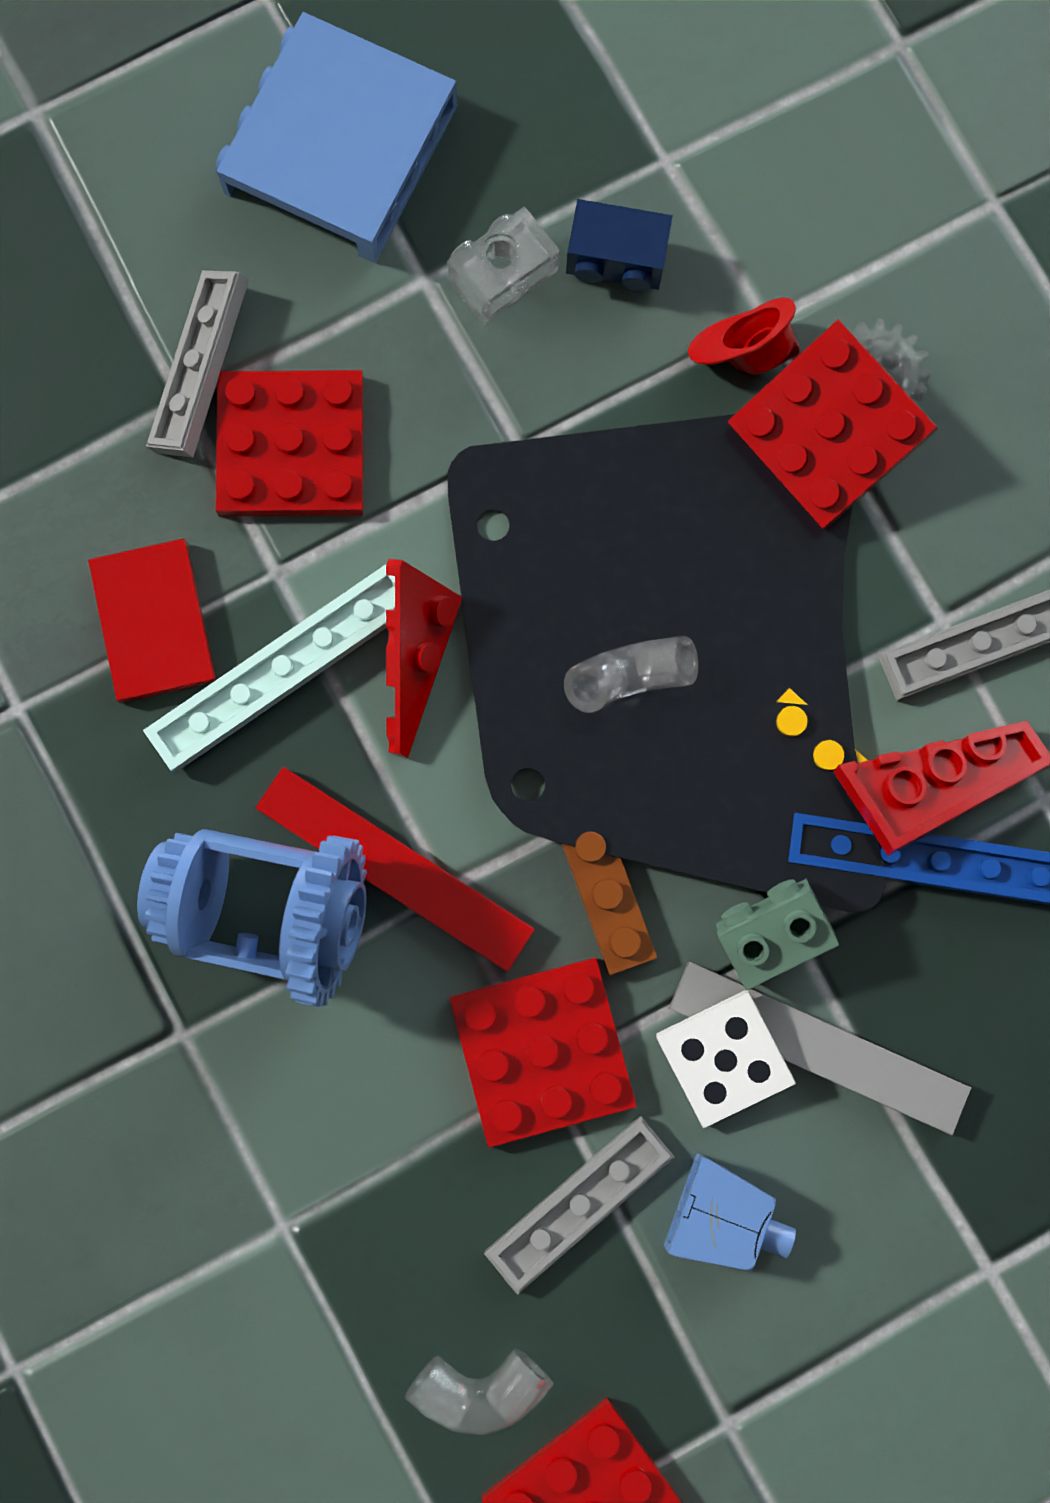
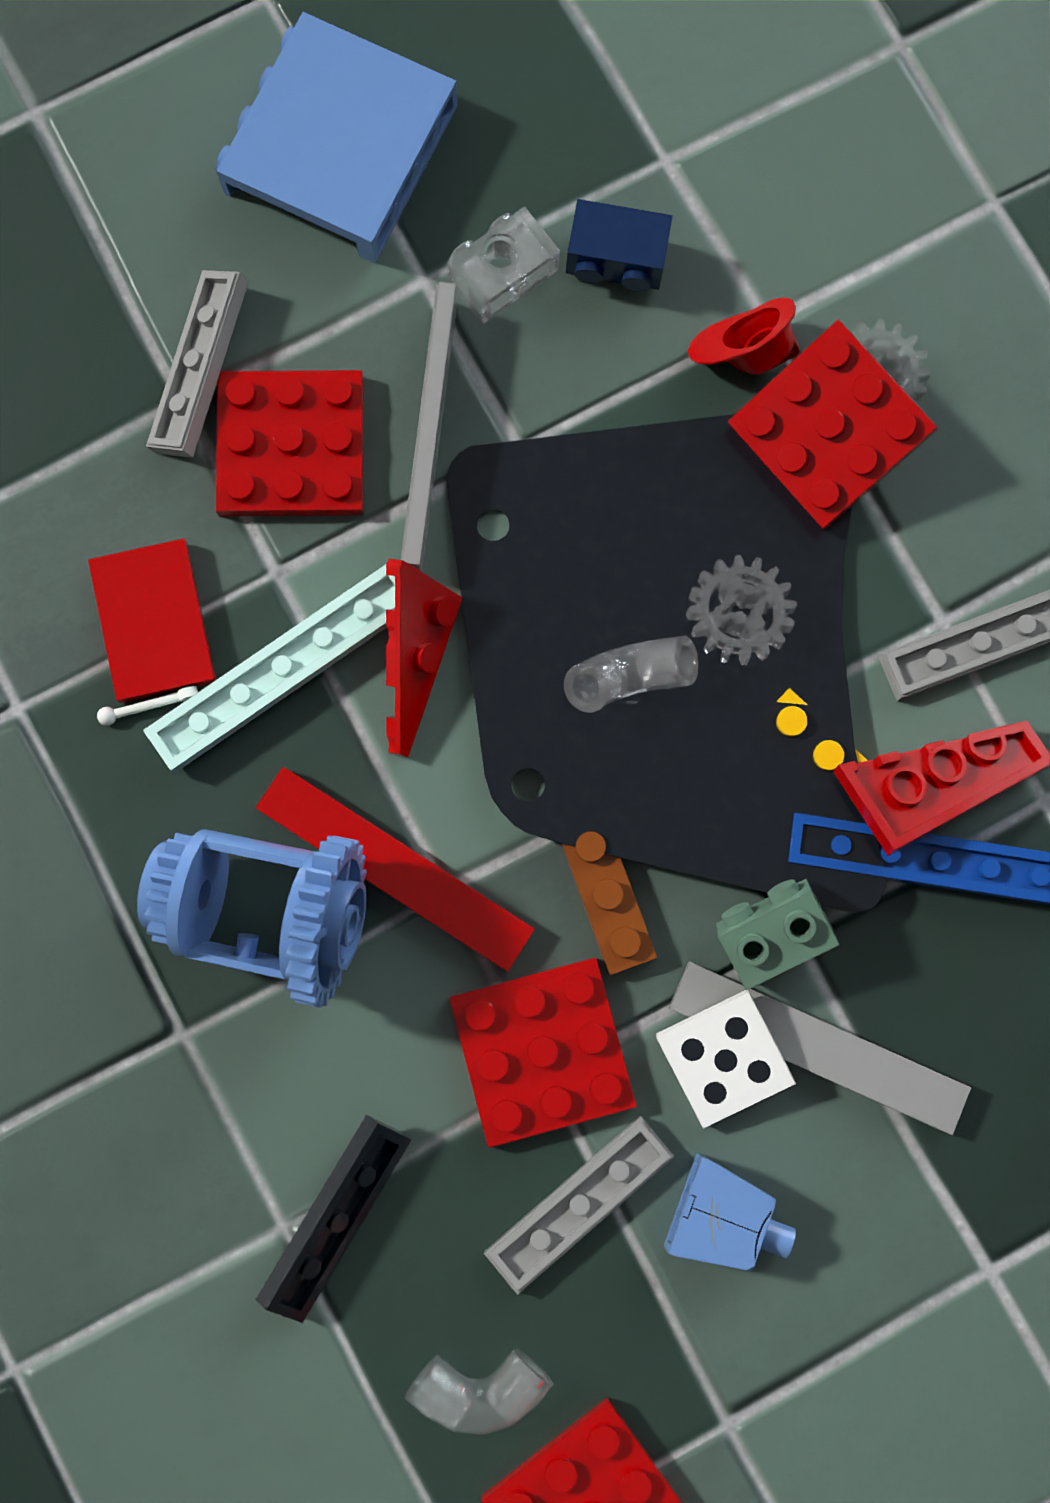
none -> white hinge [97,686,198,726]
none -> black plate [255,1114,411,1323]
none -> light grey tile [400,282,457,572]
none -> clear gear [686,555,797,665]

